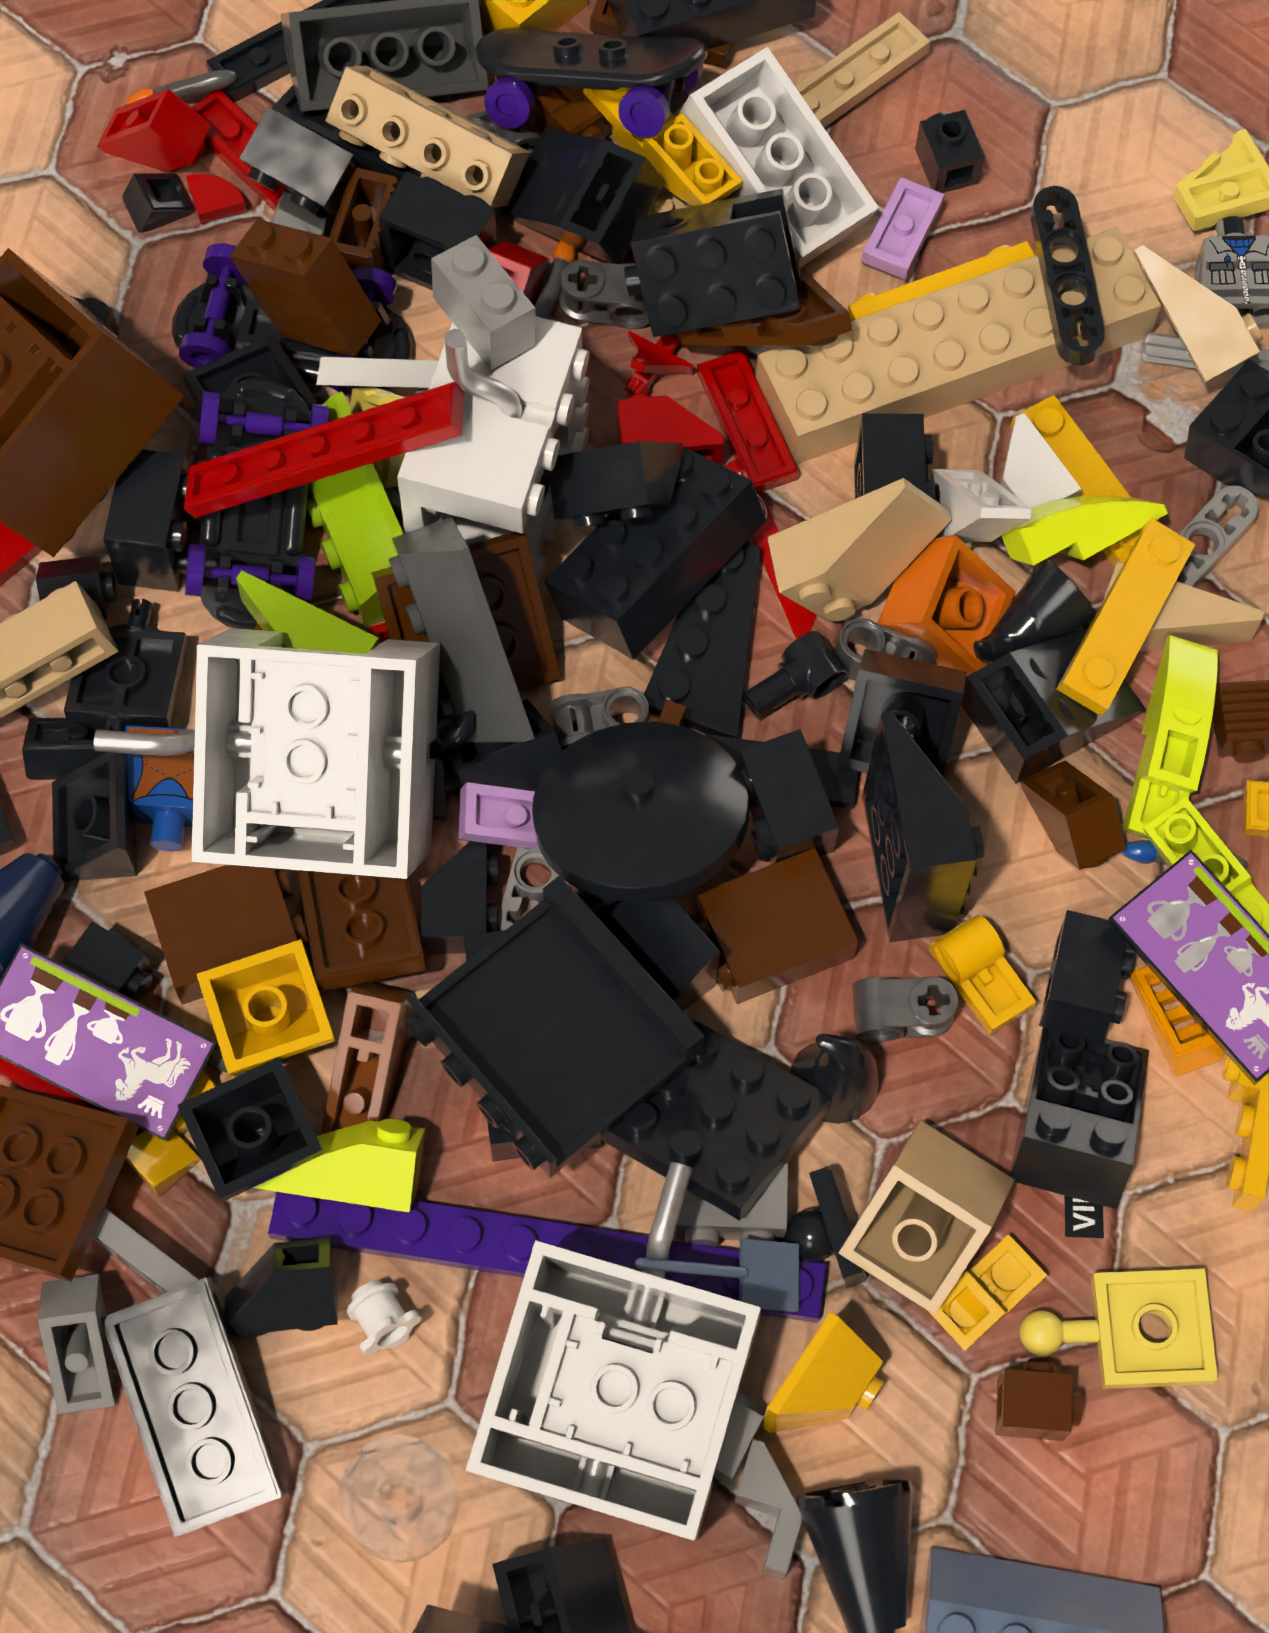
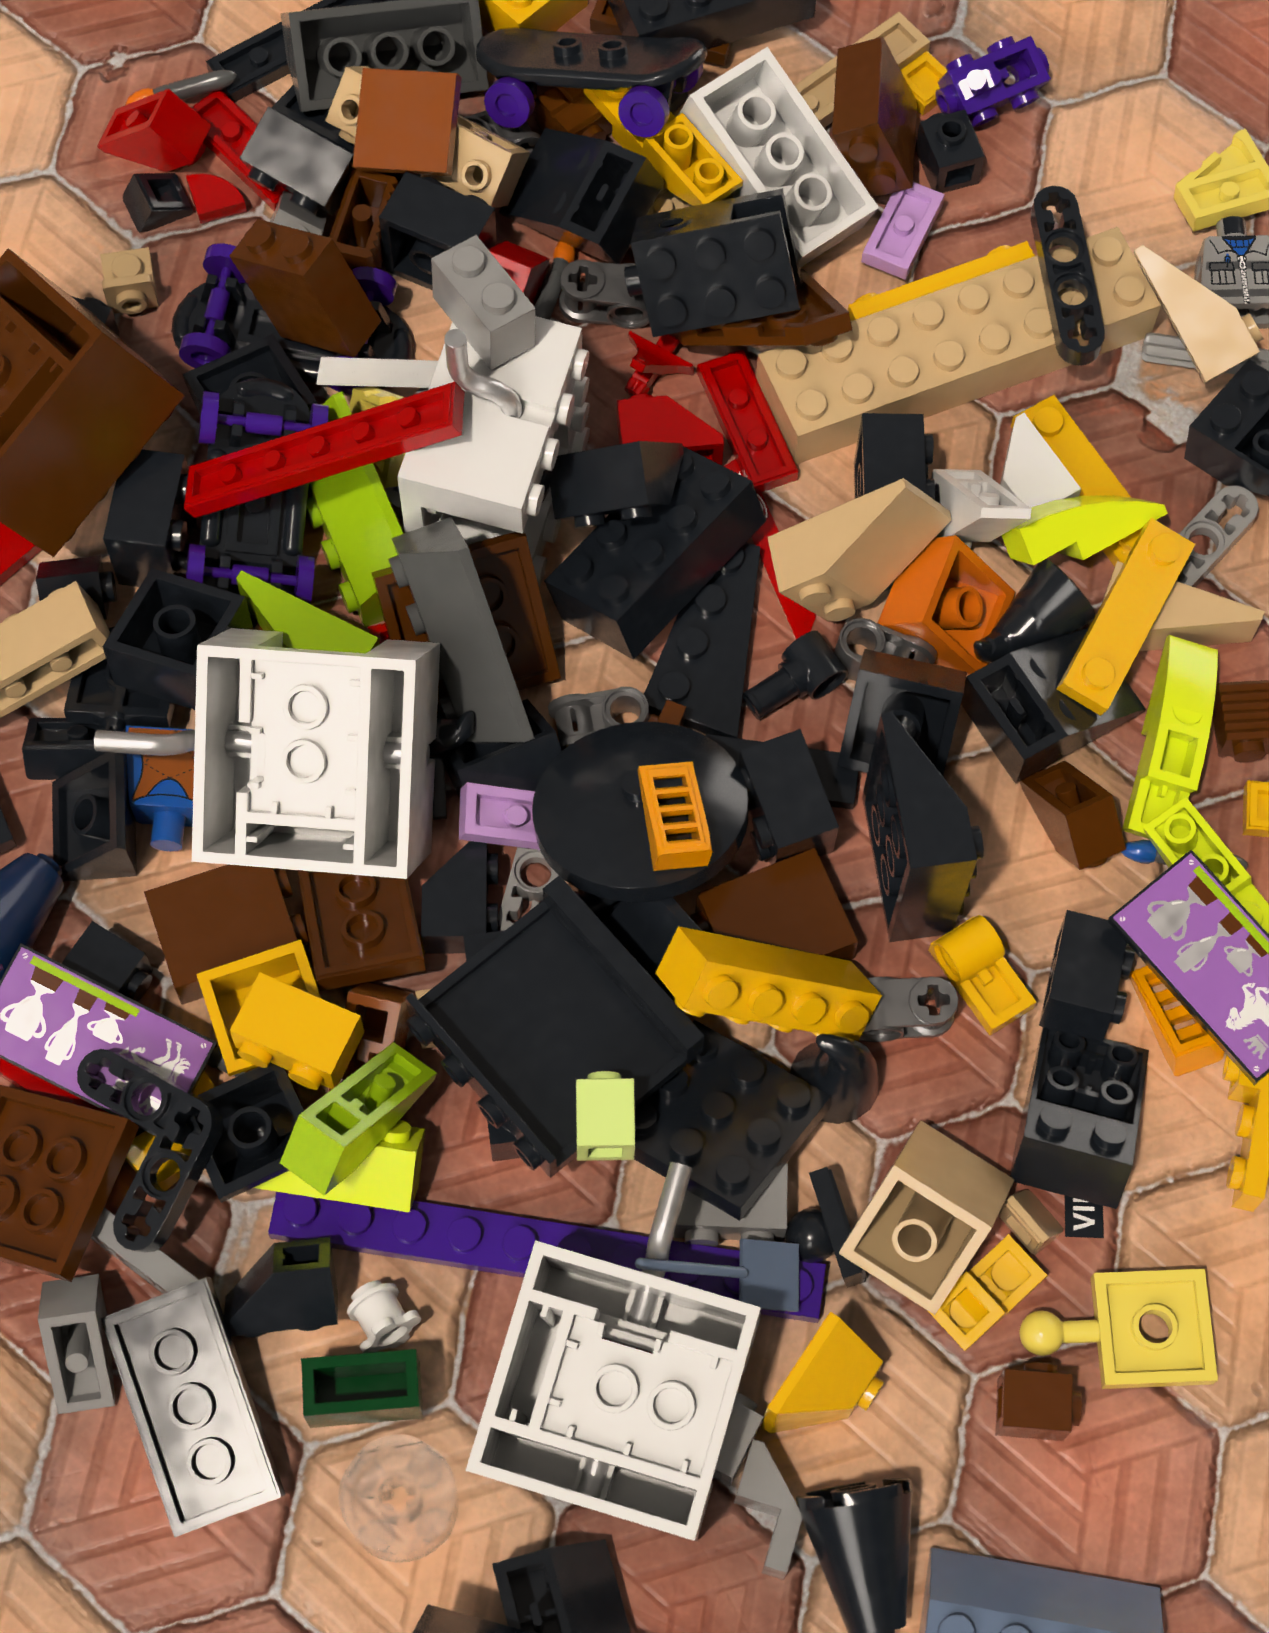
none -> black beam [77,1049,223,1253]
none -> tan bracket [100,247,159,314]
none -> black brick [102,568,253,710]
none -> yellow brick [229,972,364,1090]
none -> lime slope [280,1042,437,1196]
none -> dark green brick [301,1349,423,1428]
none -> dark orange tile [352,68,462,176]
none -> yellowish green brick [576,1071,635,1161]
none -> light orange slope [637,761,713,871]
none -> yellow brick [655,926,882,1041]
none -> reddish brown brick [832,36,917,198]
none -> yellow tile [901,51,947,116]
none -> dark purple brick [936,36,1051,128]
none -> tan slope [999,1190,1063,1255]

